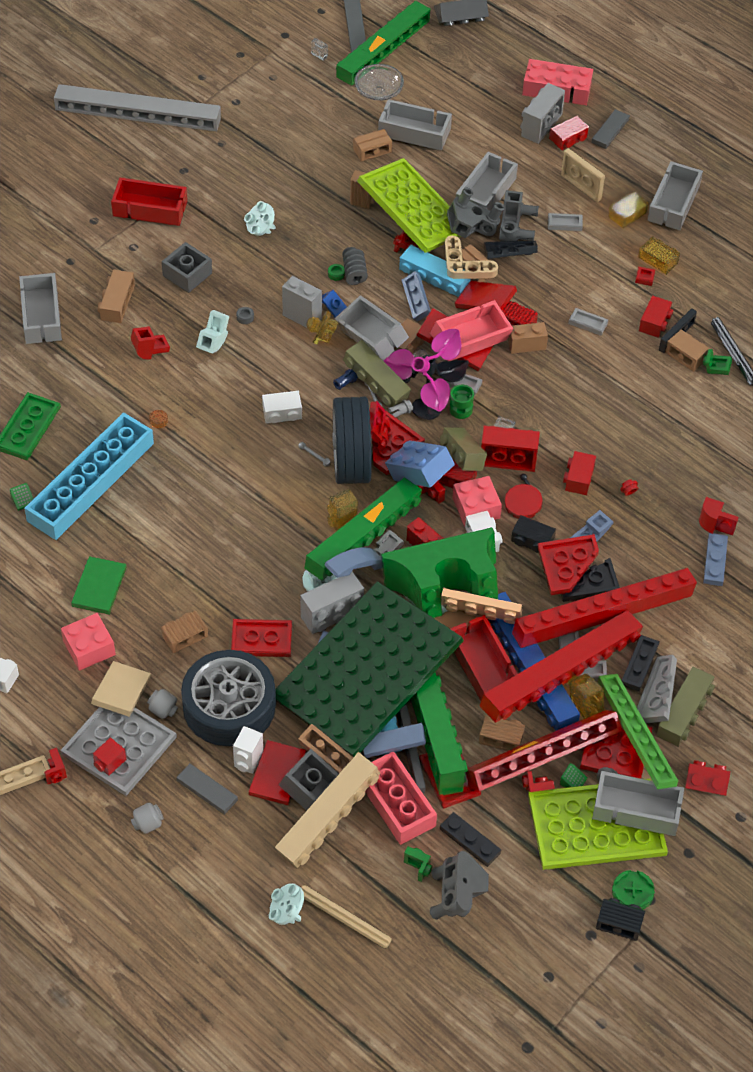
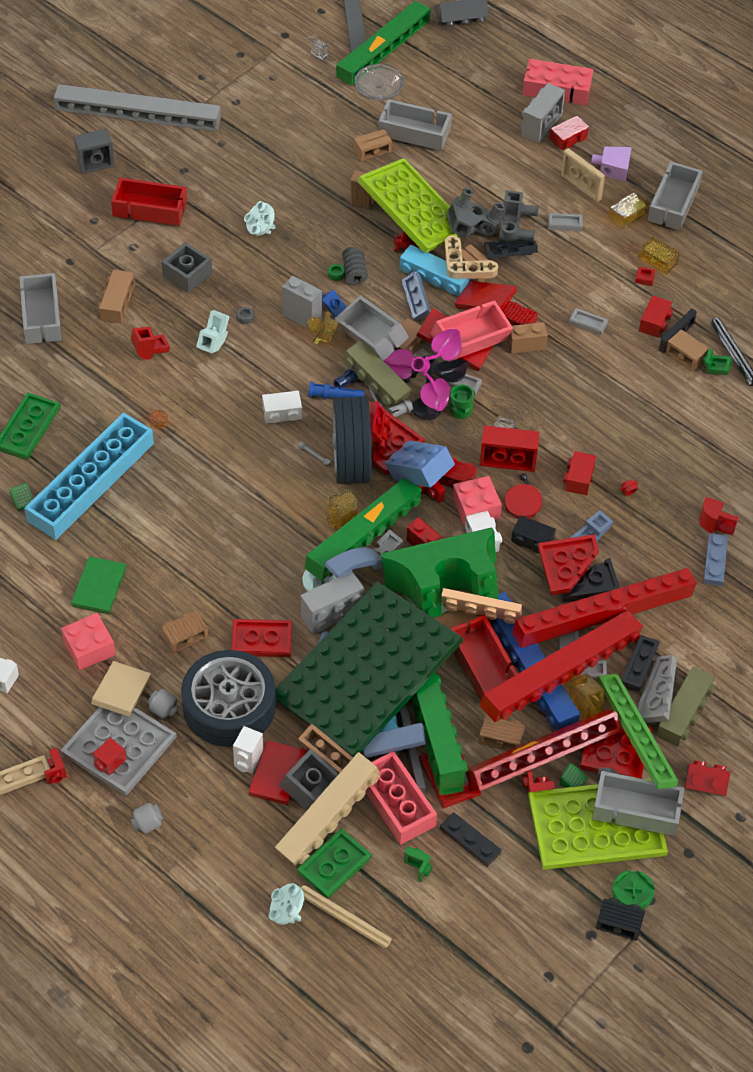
dark grey tile [176,763,238,815] -> none
dark grey piece [430,851,489,920] -> none
olive brick [440,427,487,471] -> none
light grey piece [456,152,518,211] -> none
dark grey tile [592,109,630,149] -> none
none -> dark grey brick [74,129,115,174]
none -> green plate [297,828,372,899]
none -> blue pin [308,381,365,400]
none -> lavender torso [591,146,632,182]

